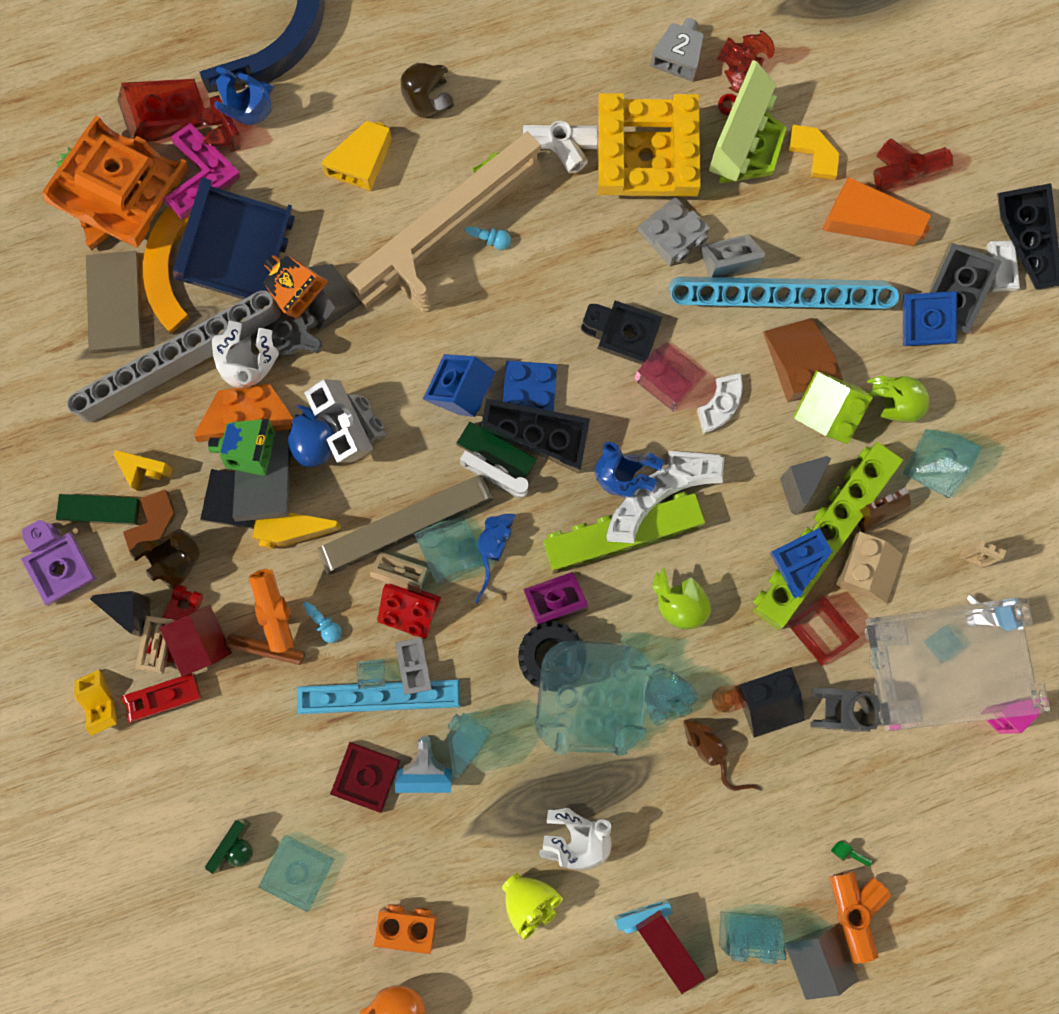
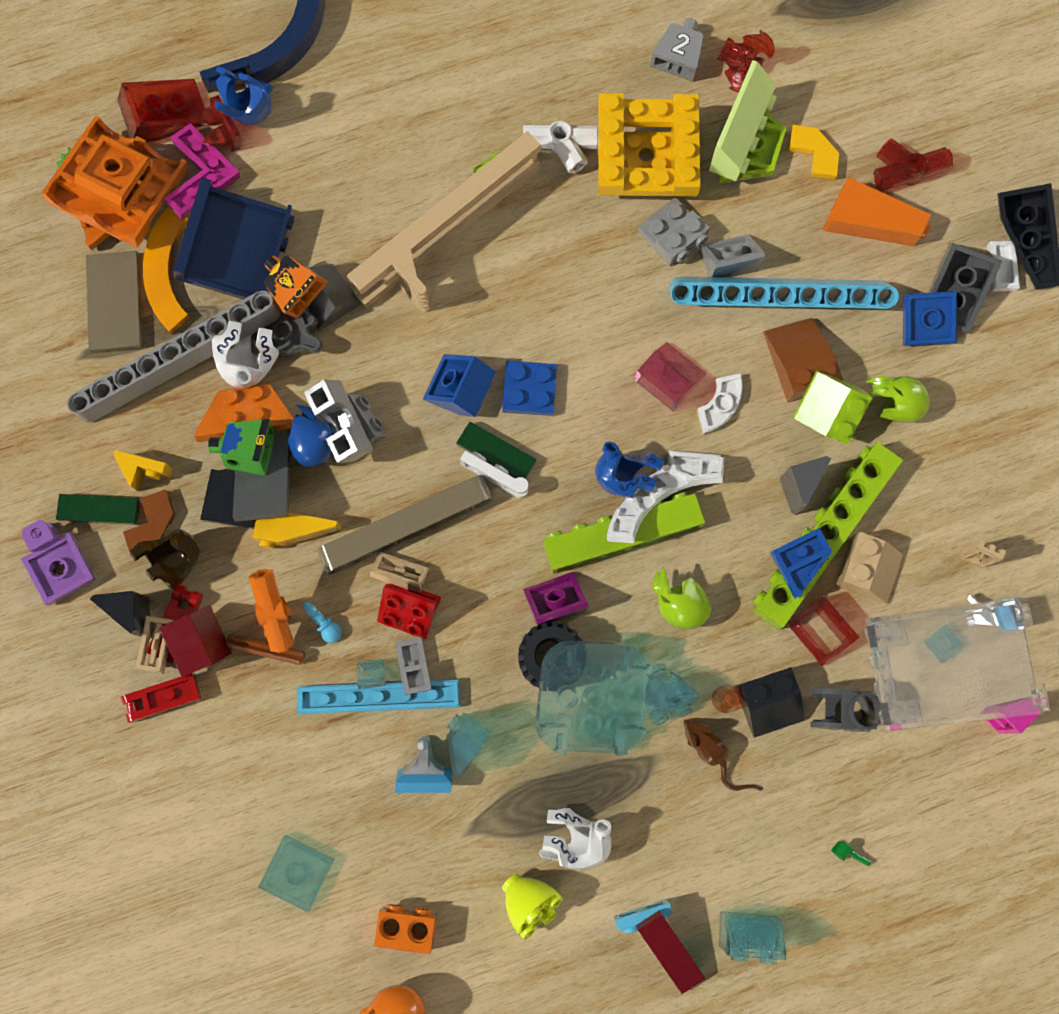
yellow slope [74,669,117,736] -> none
dark green tile [205,818,253,874] -> none
yellow slope [321,120,392,191] -> none
dark red tile [330,742,401,813] -> none
dark brown piece [400,63,454,118] -> none
clear light blue slope [414,517,484,586] -> none
medium azure bar [464,227,511,250] -> none
blue animal [475,514,516,604] -> none
black wedge [481,399,590,473] -> none
black plate [581,300,663,366] -> none
red piece [718,94,737,116] -> none
dark grey slope [784,924,858,1000] -> none
orange piece [829,871,892,964] -> none
reddish brown slope [858,487,911,533] -> none
clear light blue slope [902,429,983,499] -> none

